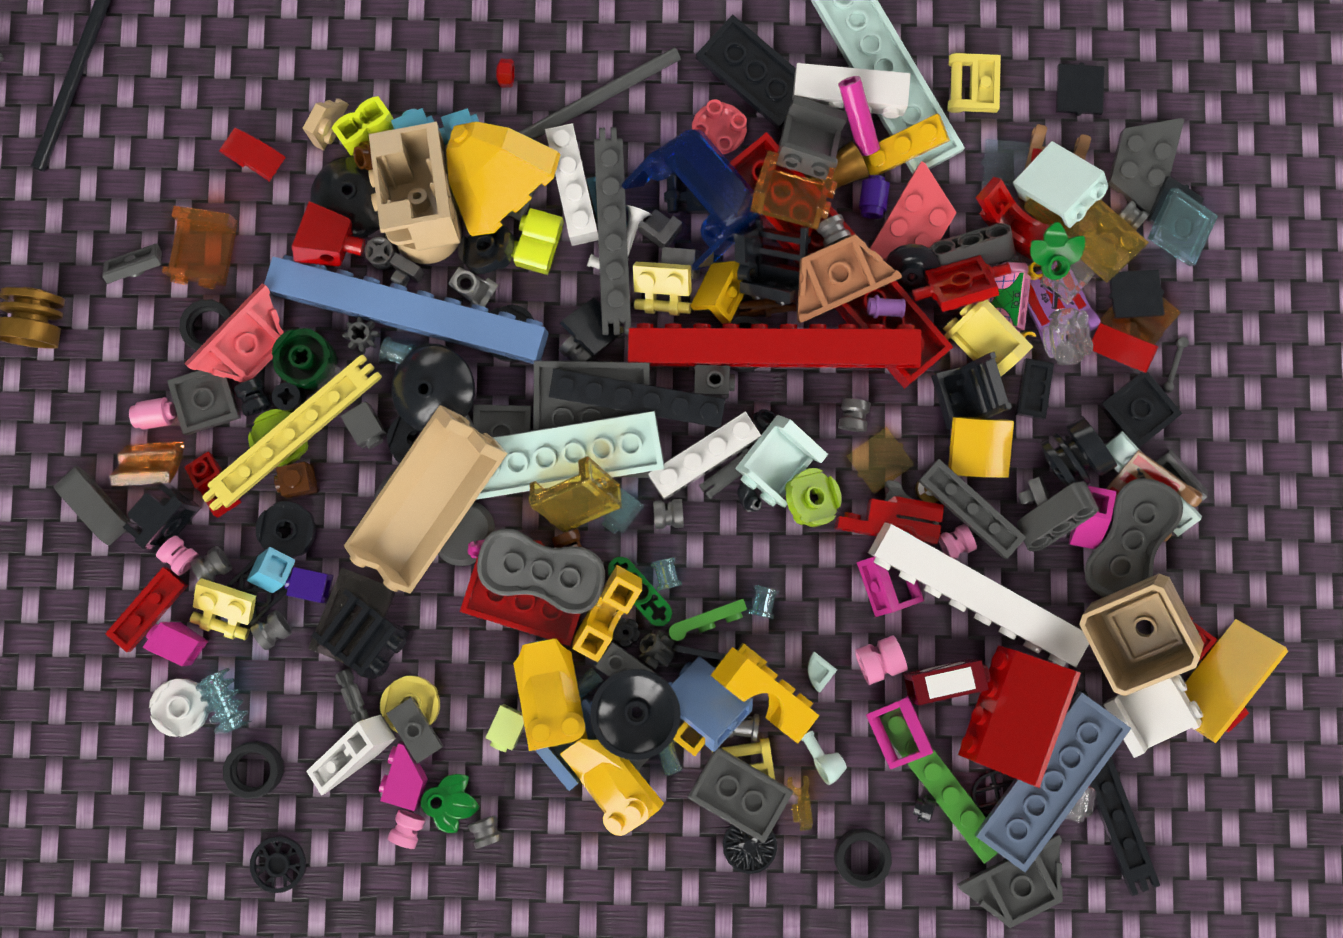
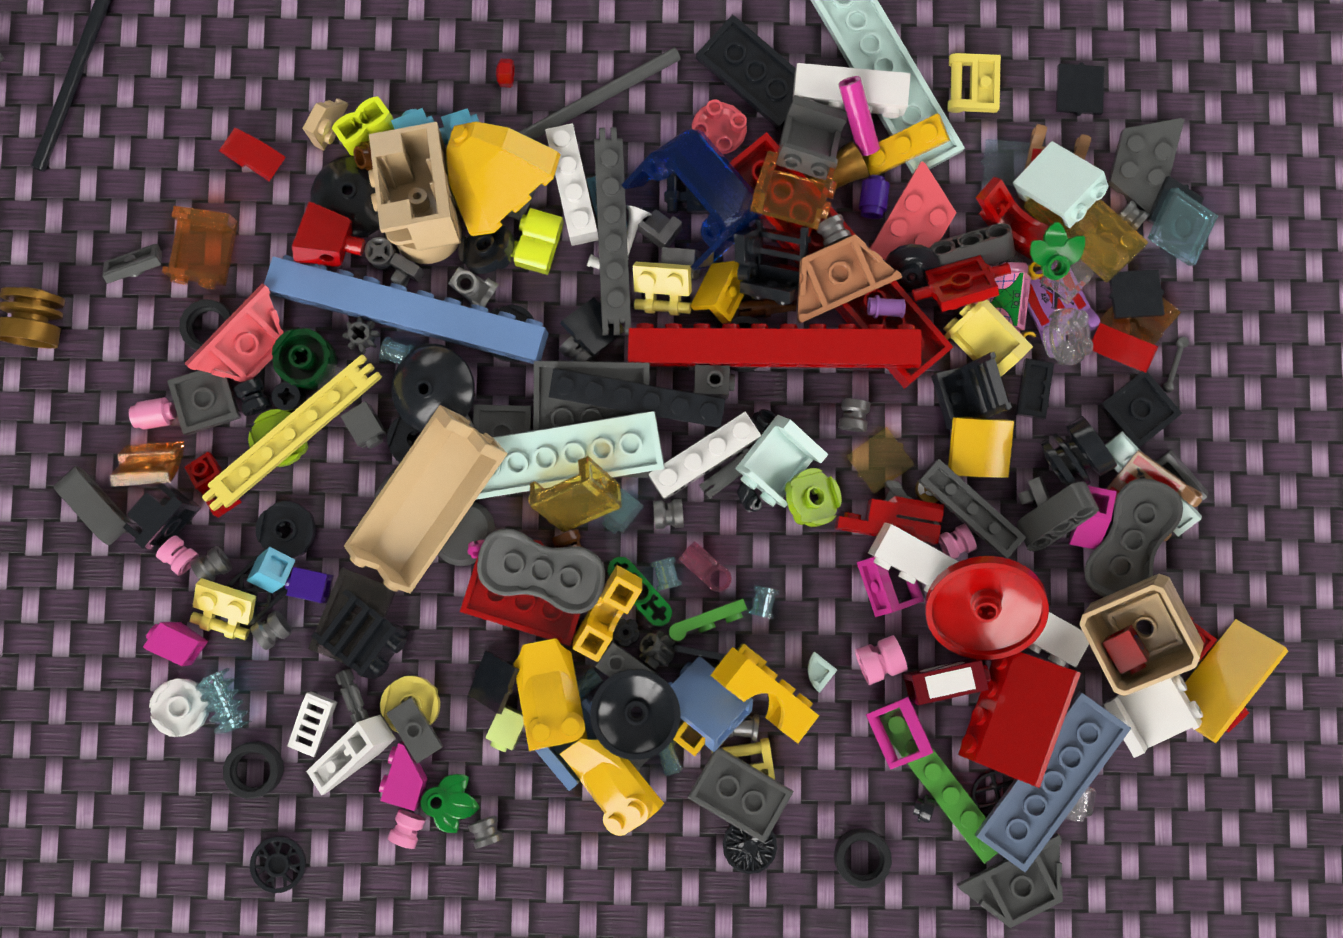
red plate [105,567,188,652] -> none
reddish brown brick [274,461,318,499] -> none
clear yellow plate [787,776,813,831] -> none
light aqua bar [801,730,847,785] -> none
black hinge [1070,684,1160,896] -> none
none -> white slope [287,692,338,757]
none -> black piece [468,650,519,714]
none -> clear pink piece [678,541,732,593]
none -> red dish [925,556,1049,660]
none -> red brick [1102,624,1150,674]

